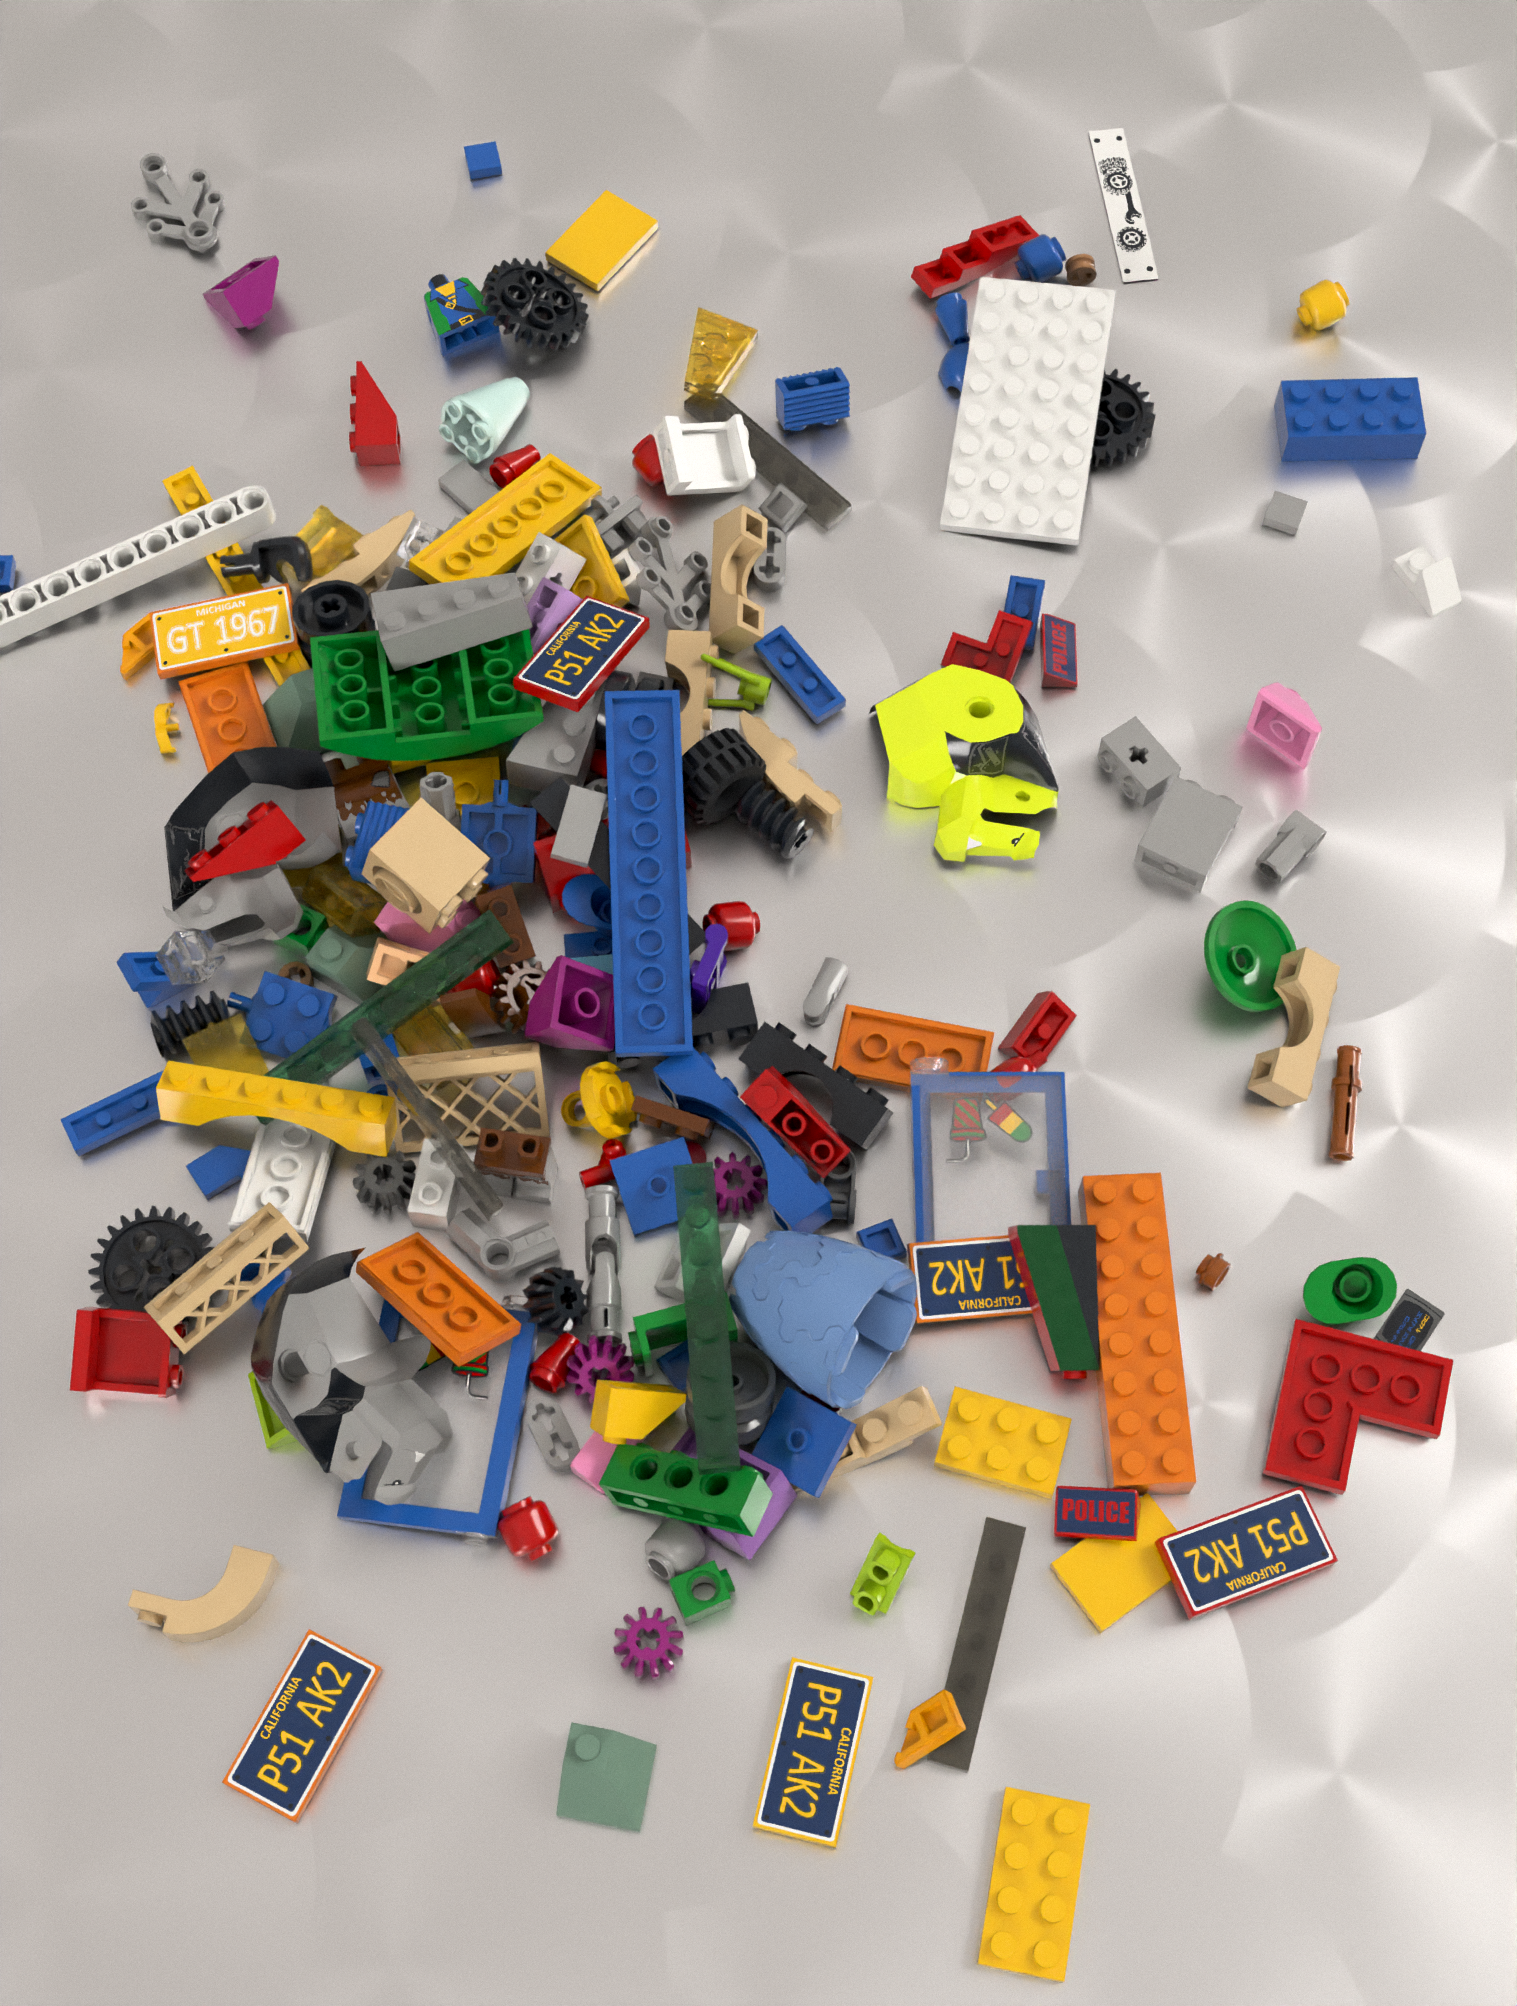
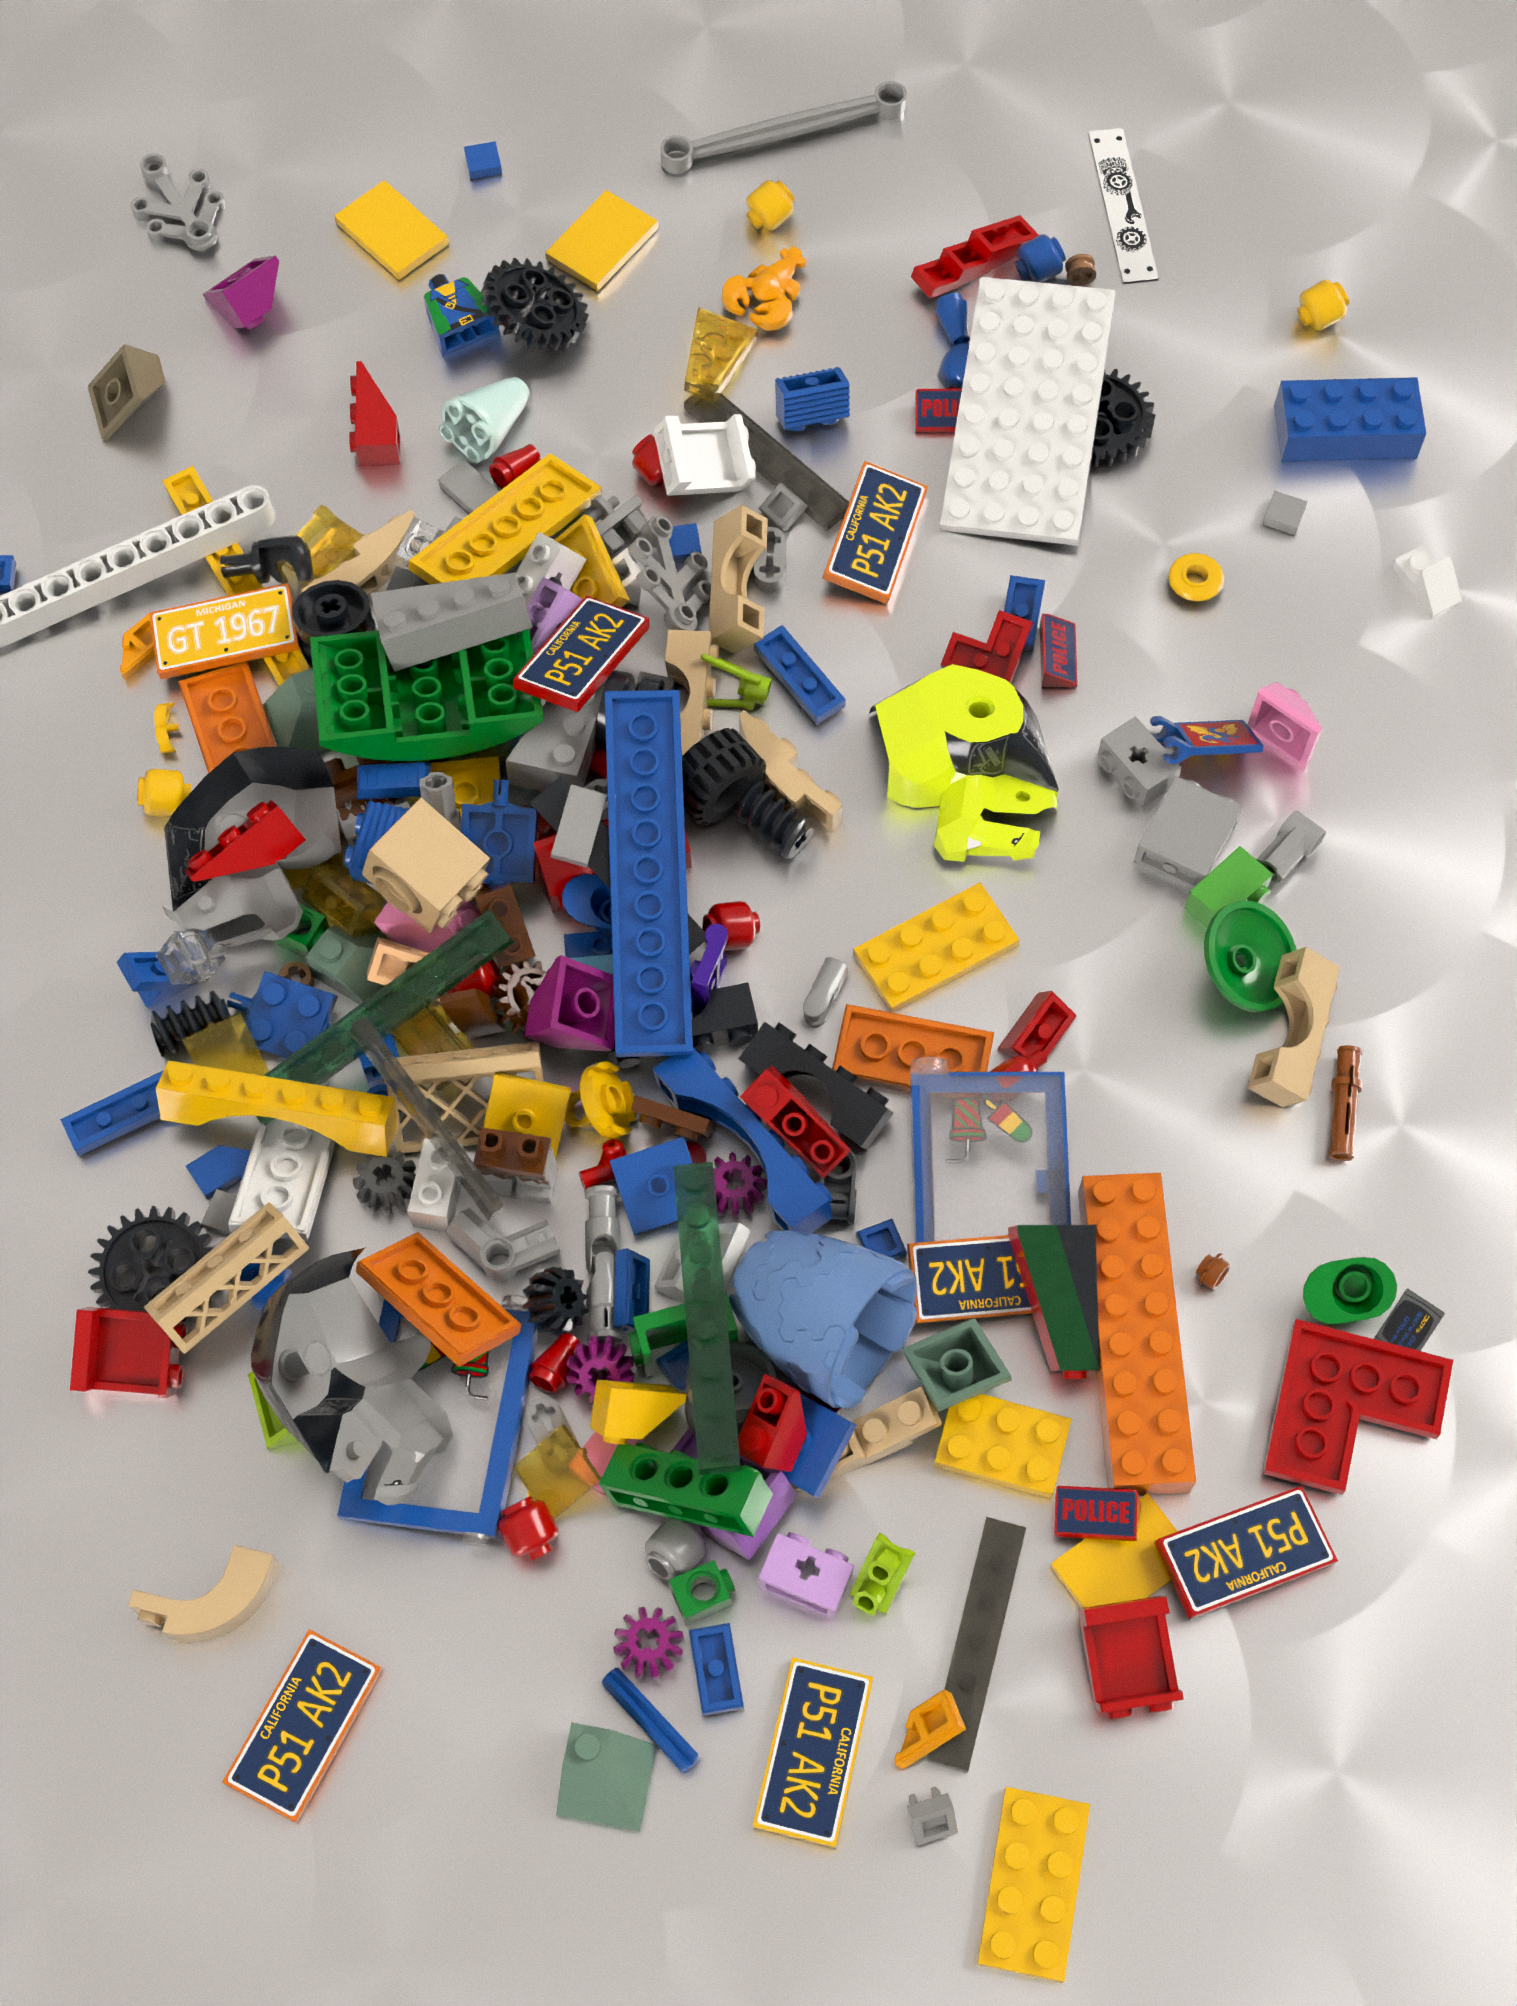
none -> dark tan slope [88,344,166,441]
none -> yellow head [137,769,191,817]
none -> light grey tile [201,1189,237,1236]
none -> yellow tile [334,180,449,280]
none -> blue tile [357,762,431,800]
none -> yellow plate [483,1072,571,1159]
none -> clear yellow piece [513,1424,601,1520]
none -> blue axle [602,1668,699,1773]
none -> blue tile [614,1248,650,1333]
none -> light grey piece [660,81,907,174]
none -> blue tile [669,523,702,562]
none -> blue plate [689,1623,744,1716]
none -> light orange animal [721,246,807,331]
none -> red slope [733,1374,807,1472]
none -> yellow head [746,180,795,231]
none -> lavender brick [758,1532,854,1619]
none -> tile [822,461,928,604]
none -> yellow plate [853,882,1020,1013]
none -> sand green slope [902,1318,1012,1412]
none -> light grey tile [907,1787,958,1846]
none -> slope [915,388,962,432]
none -> red panel [1078,1596,1184,1719]
none -> blue flag [1150,716,1264,764]
none -> yellow piece [1168,553,1224,601]
none -> bright green brick [1184,846,1273,927]

